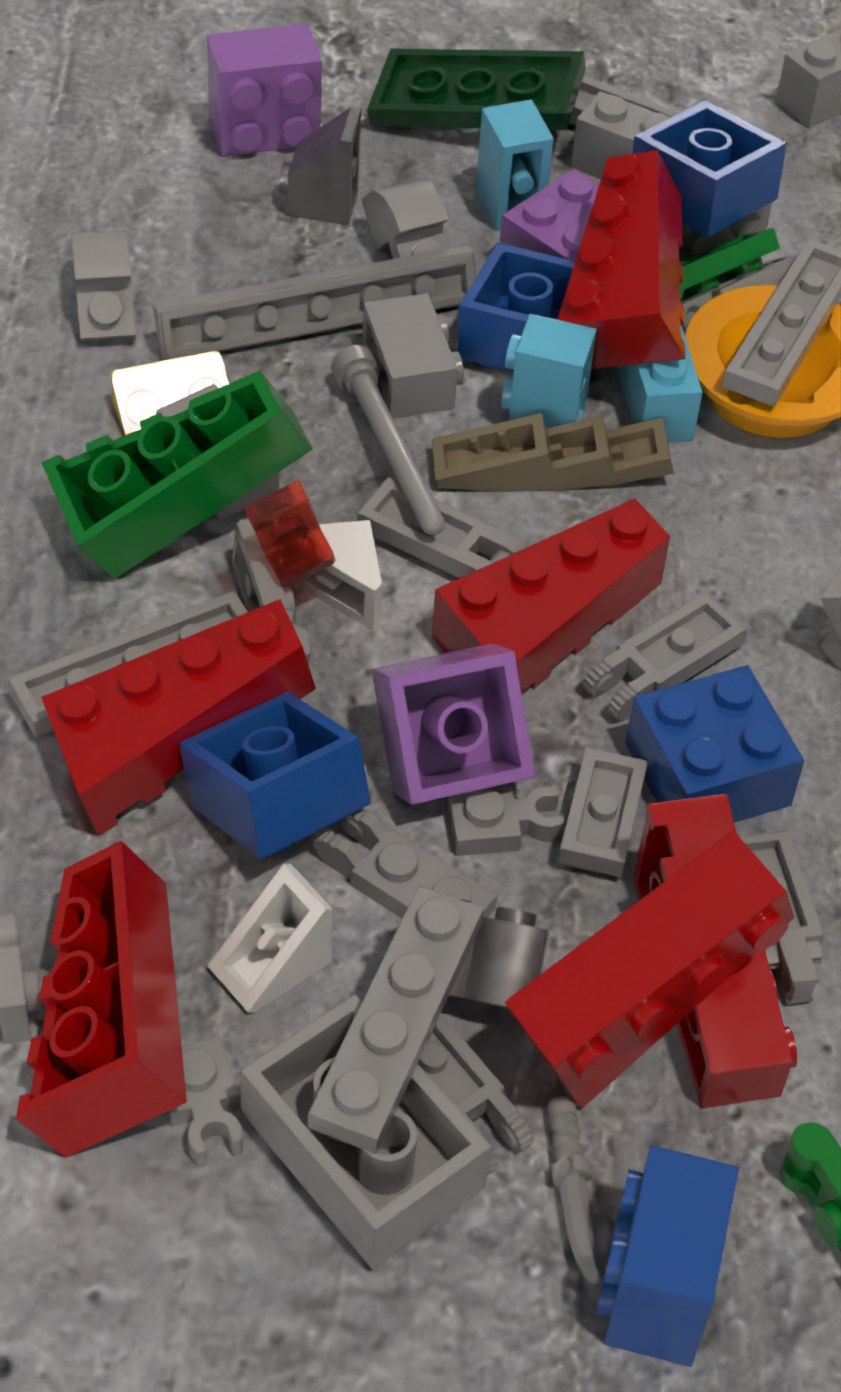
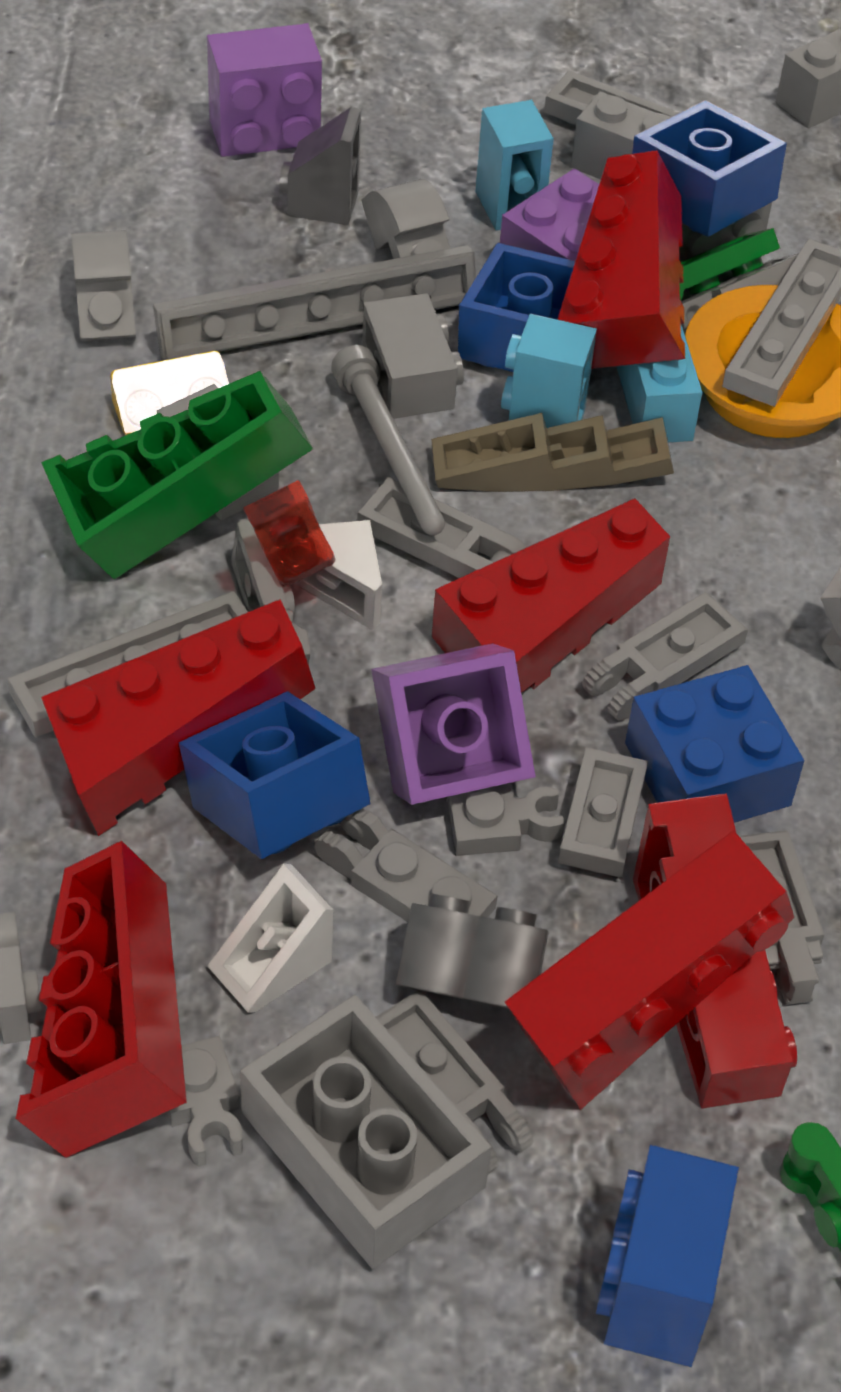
light grey plate [308,885,484,1154] -> none
dark green plate [367,48,586,131] -> none
light grey piece [547,1096,603,1284] -> none

